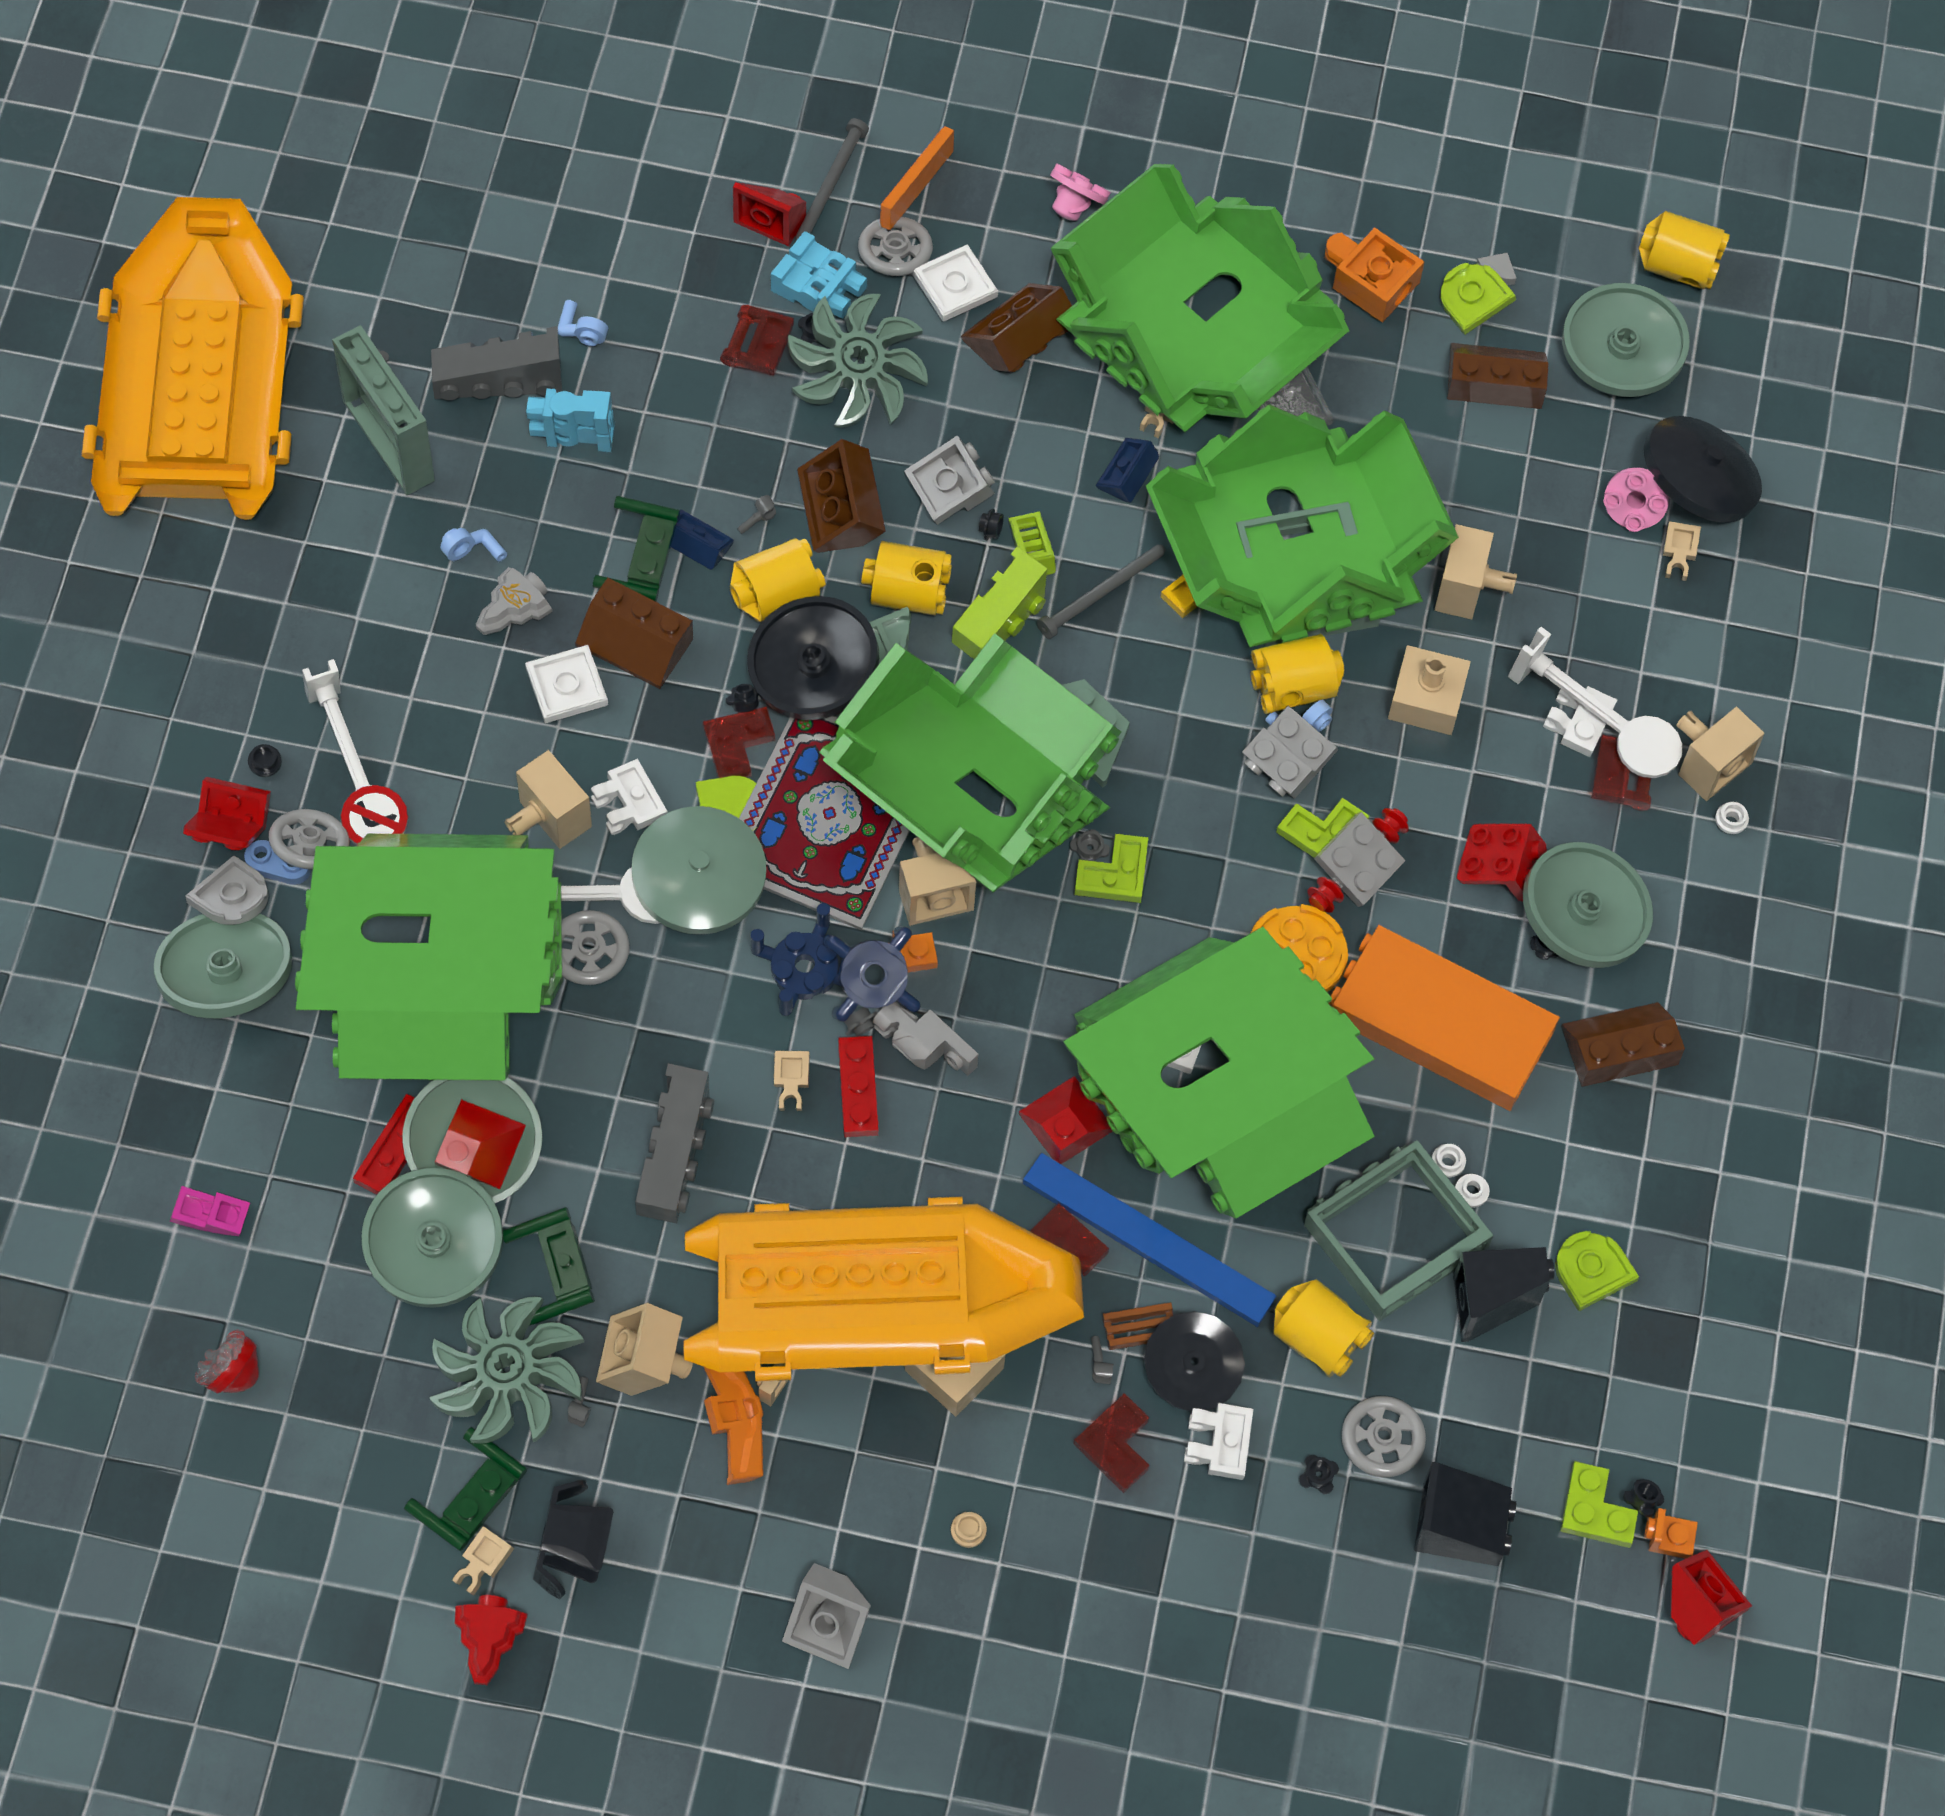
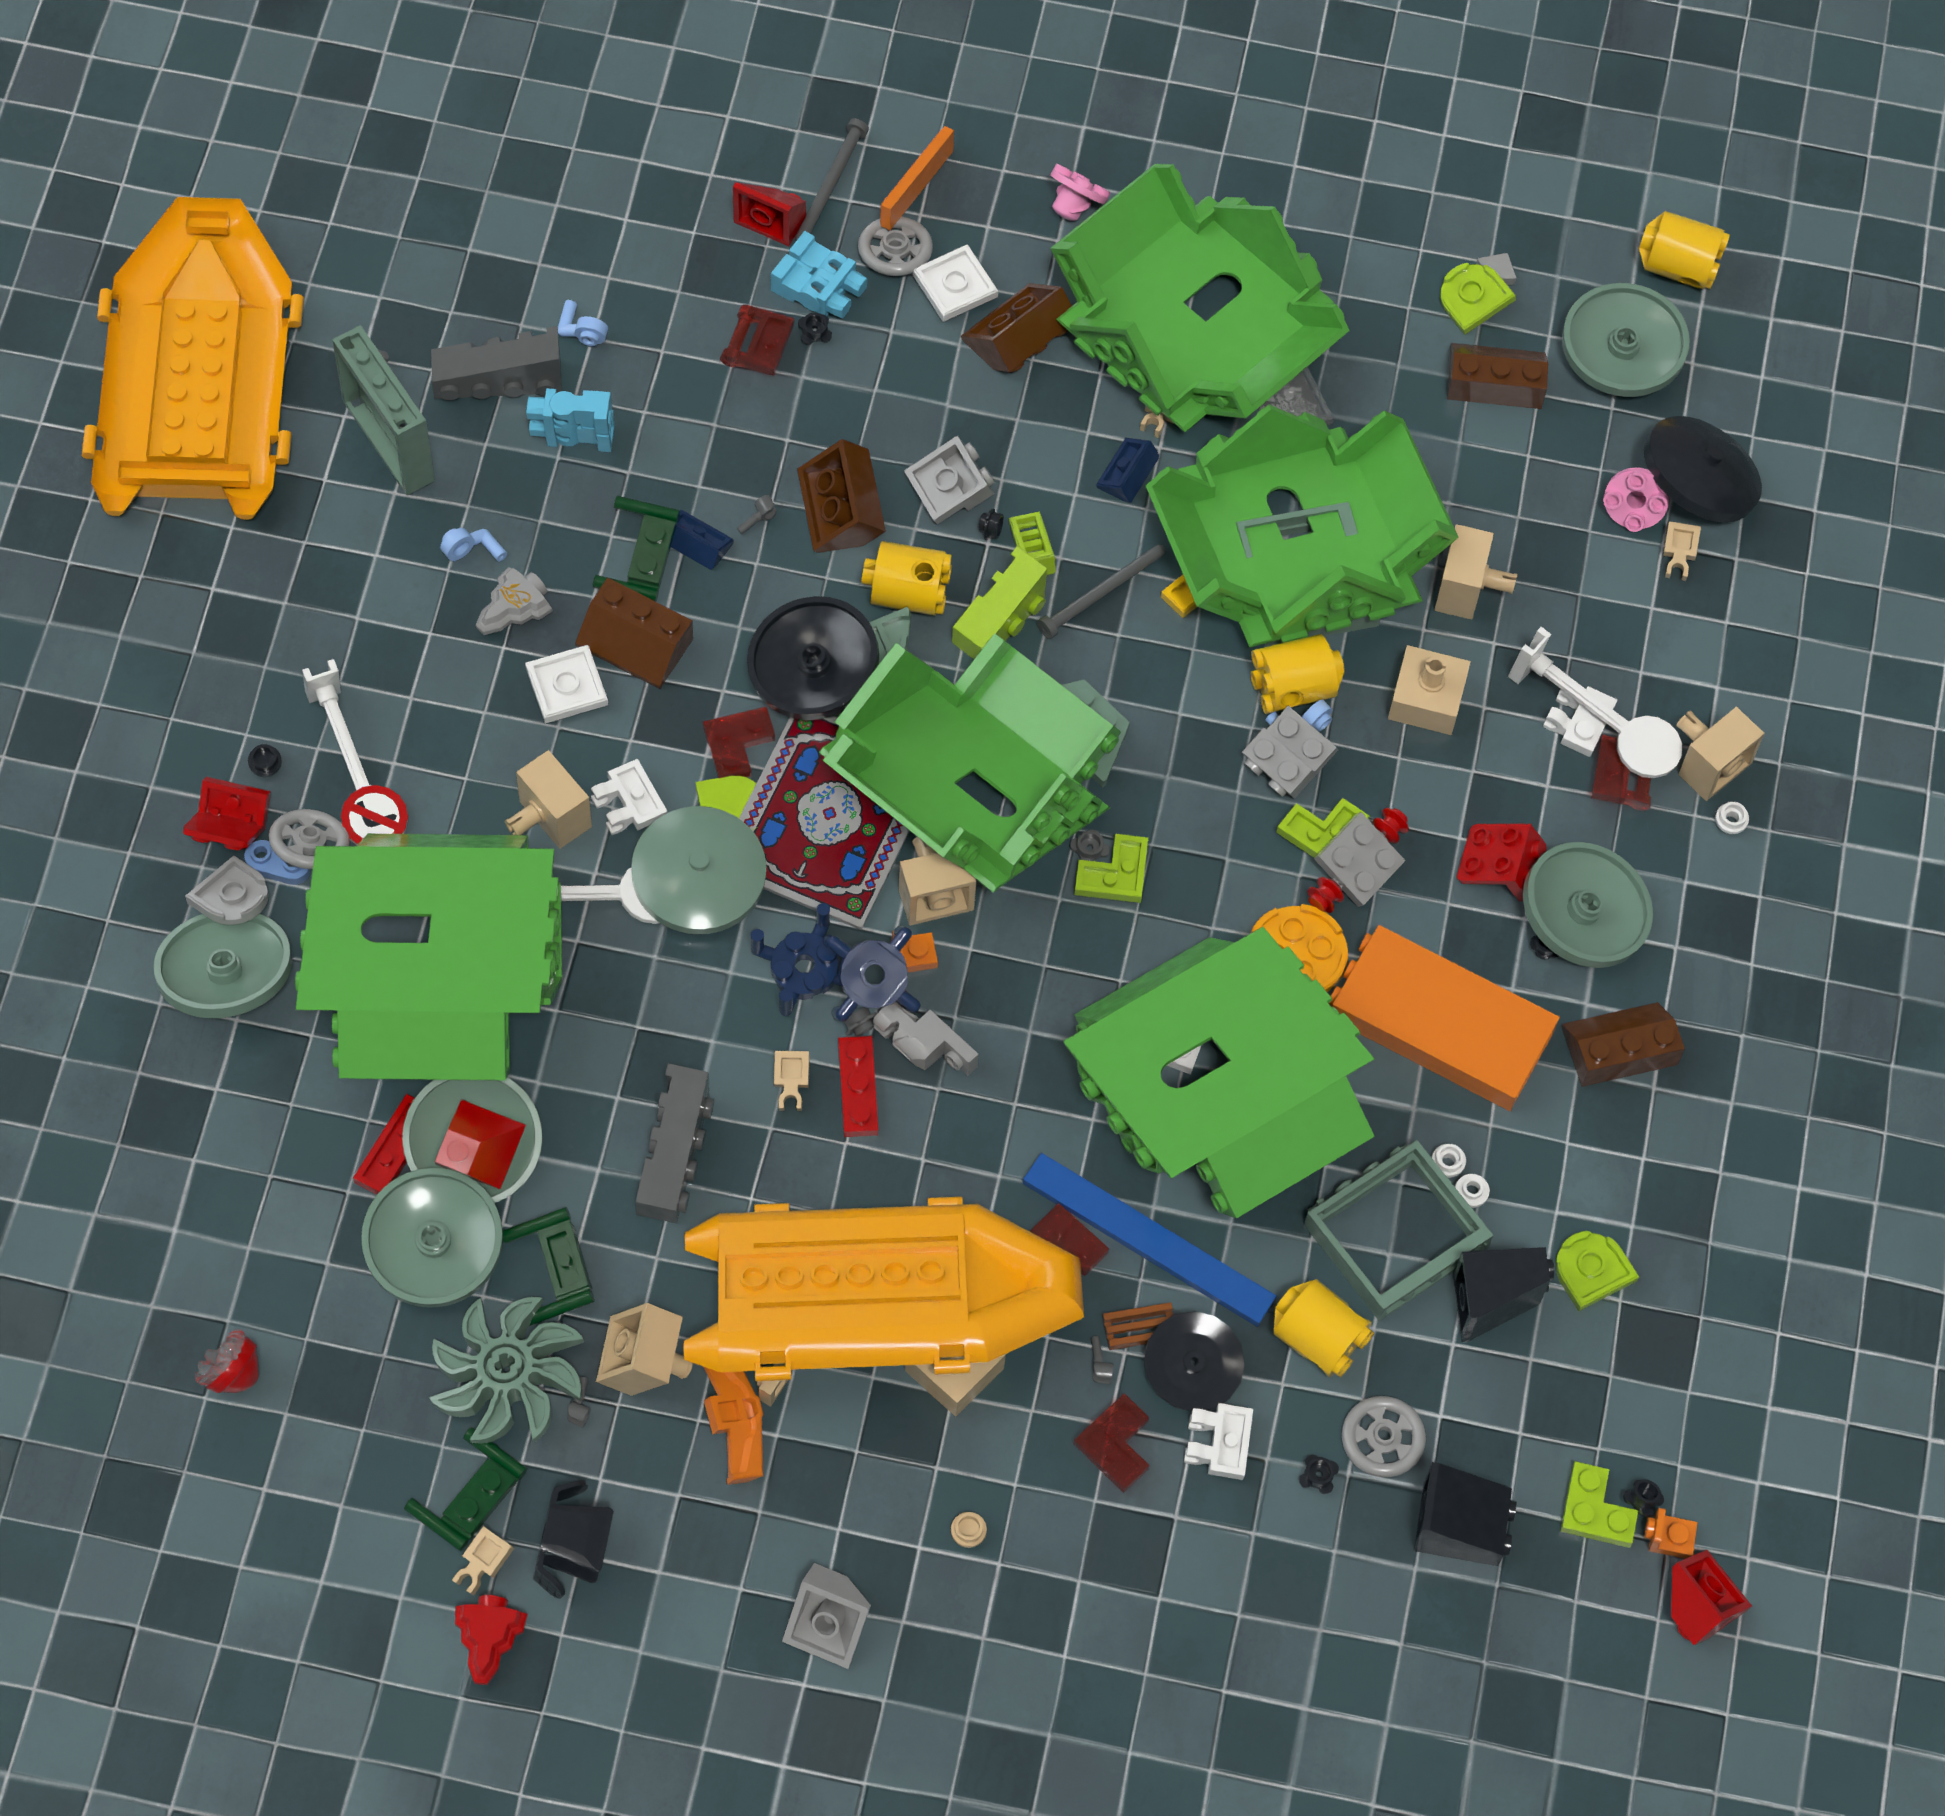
dark pink slope [170,1186,250,1236] -> none
light grey plate [562,910,630,985] -> none
black plate [726,684,759,712] -> none
yellow cylinder [730,538,826,622] -> none
sand green piece [788,294,928,428] -> none
red slope [1019,1076,1113,1164] -> none
orange brick [1324,227,1425,323] -> none

